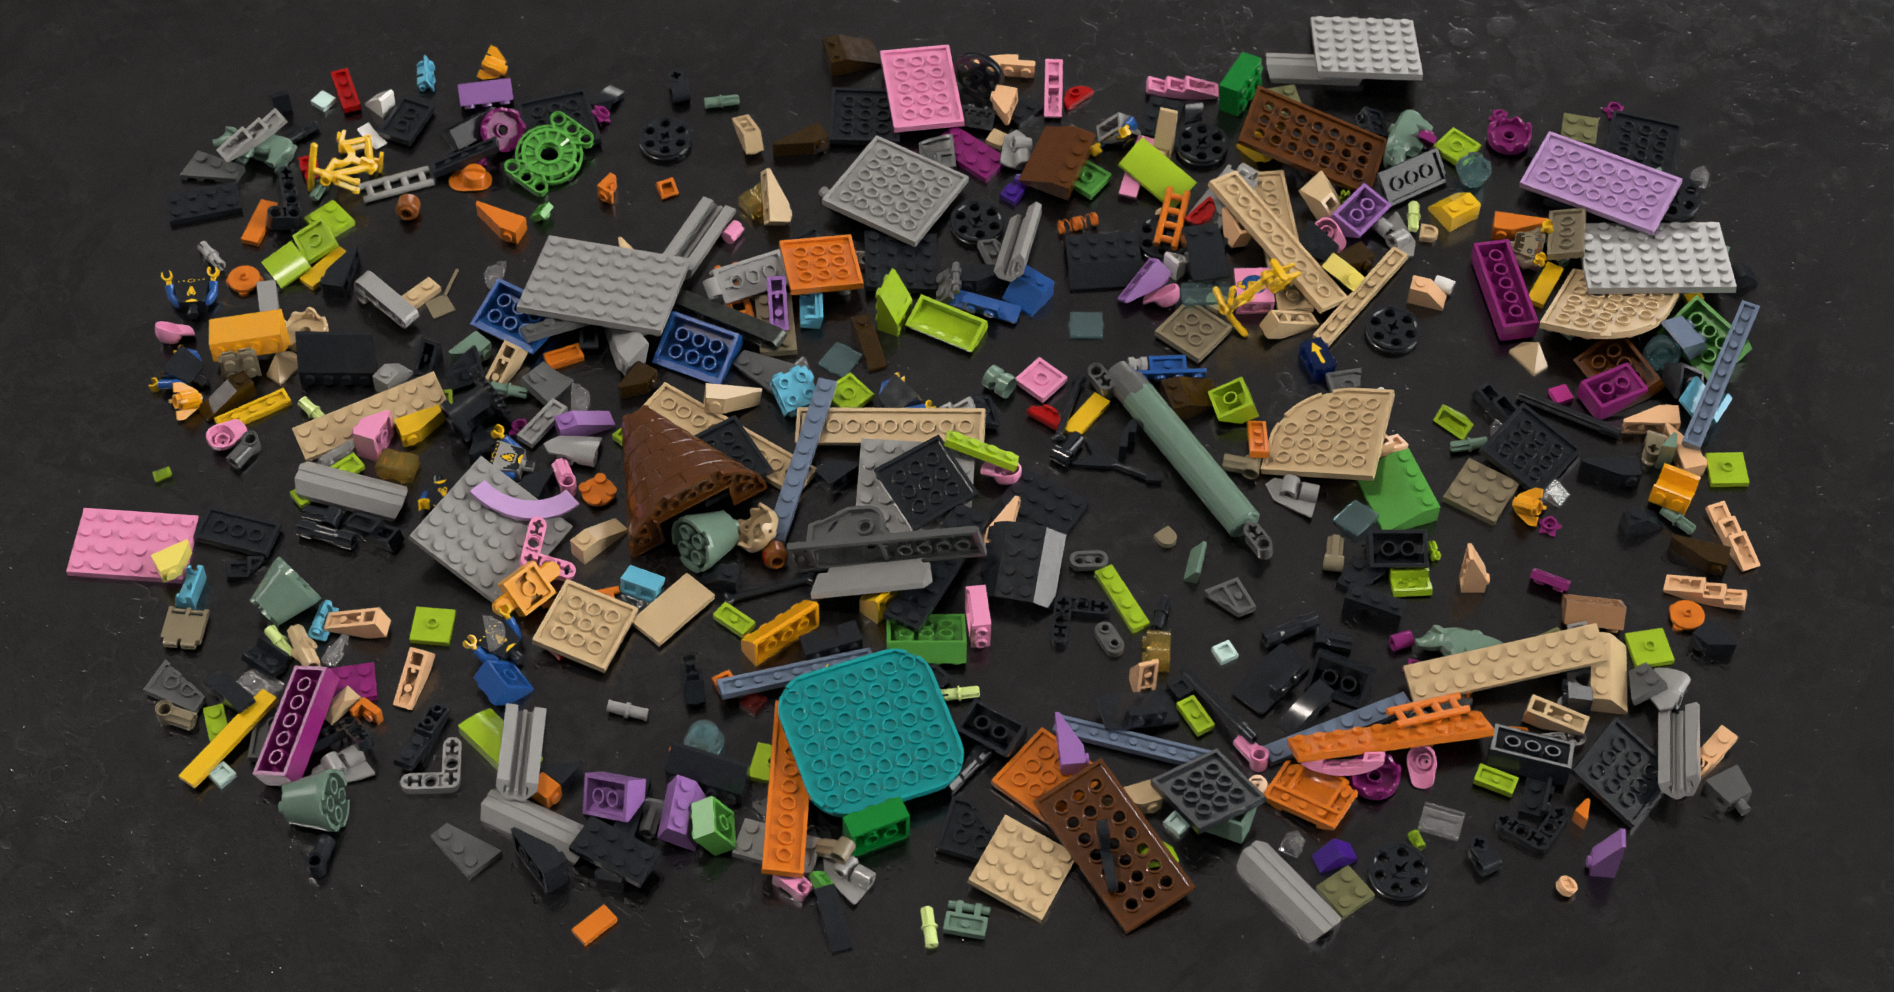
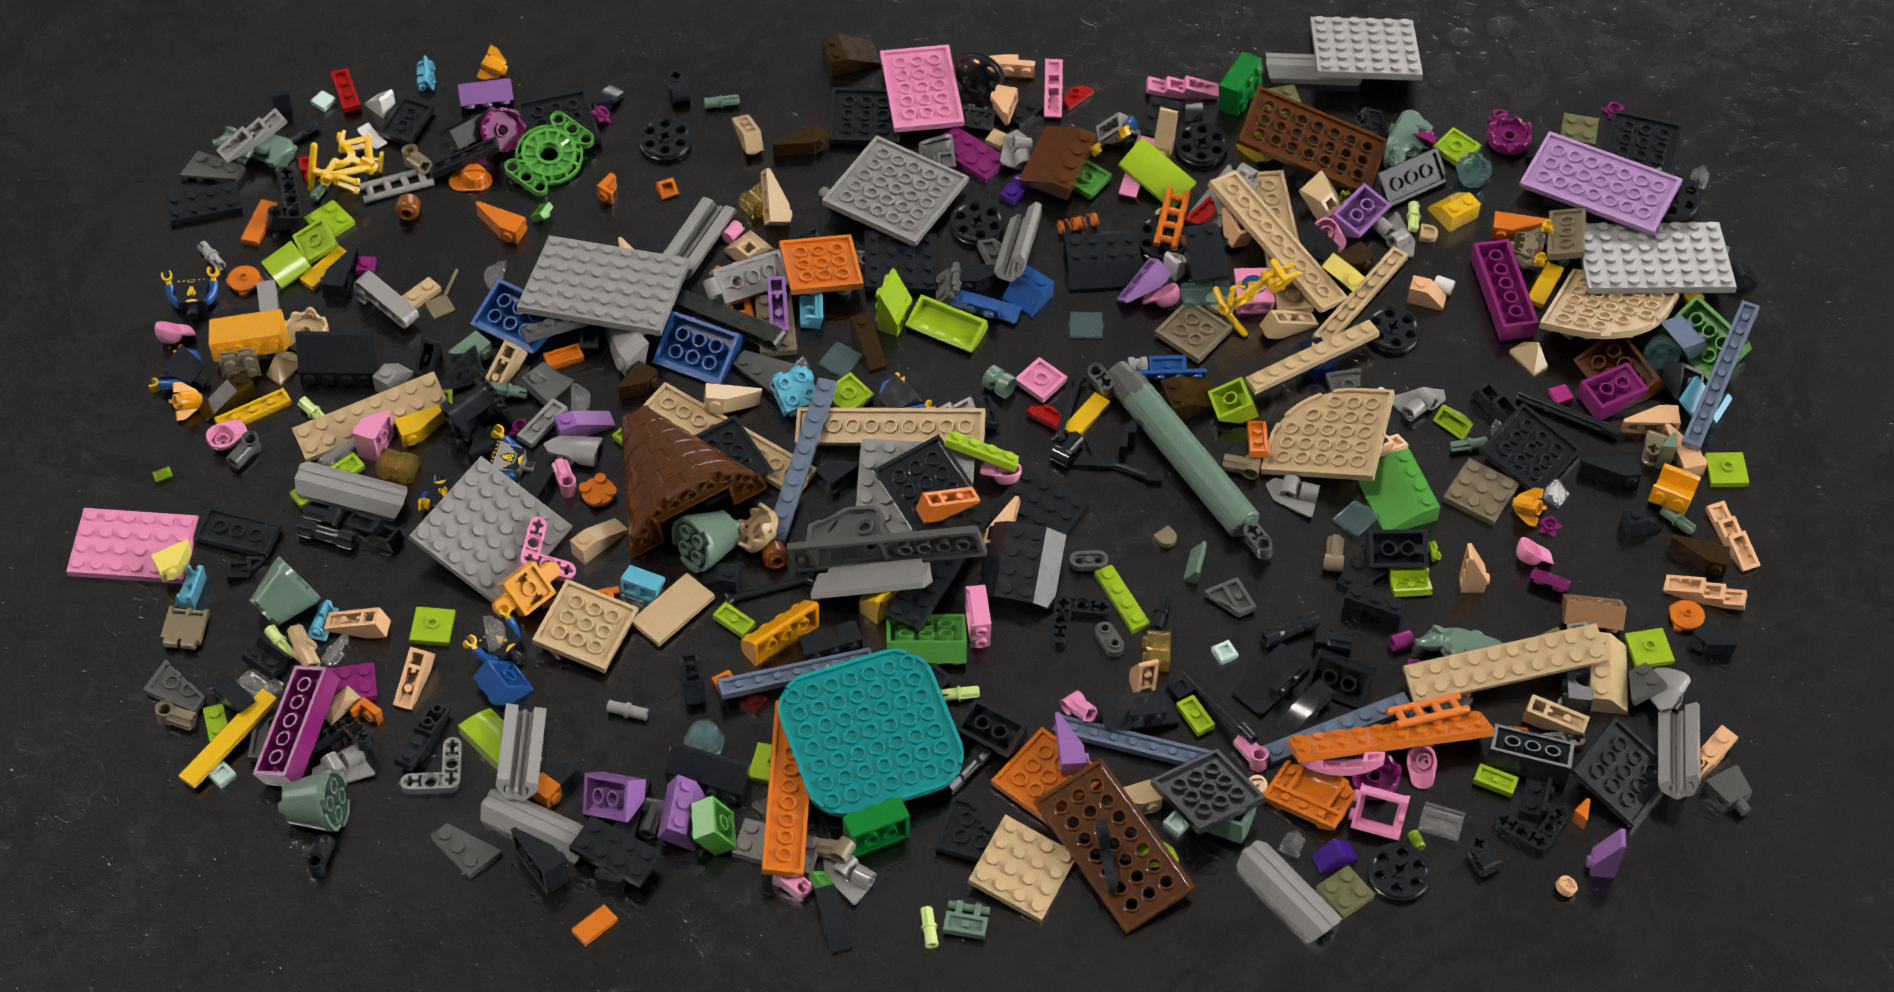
lavender tile [469,480,579,521] -> none
none -> magenta plate [355,256,377,275]
none -> dark tan piece [401,144,432,174]
none -> tan slope [724,230,775,262]
none -> orange slope [916,487,980,523]
none -> bright pink piece [1060,690,1098,723]
none -> tan plate [1245,320,1380,395]
none -> bright pink window [1348,783,1410,840]
none -> light grey panel [1393,387,1446,421]
none -> bright pink cap [1516,537,1554,565]

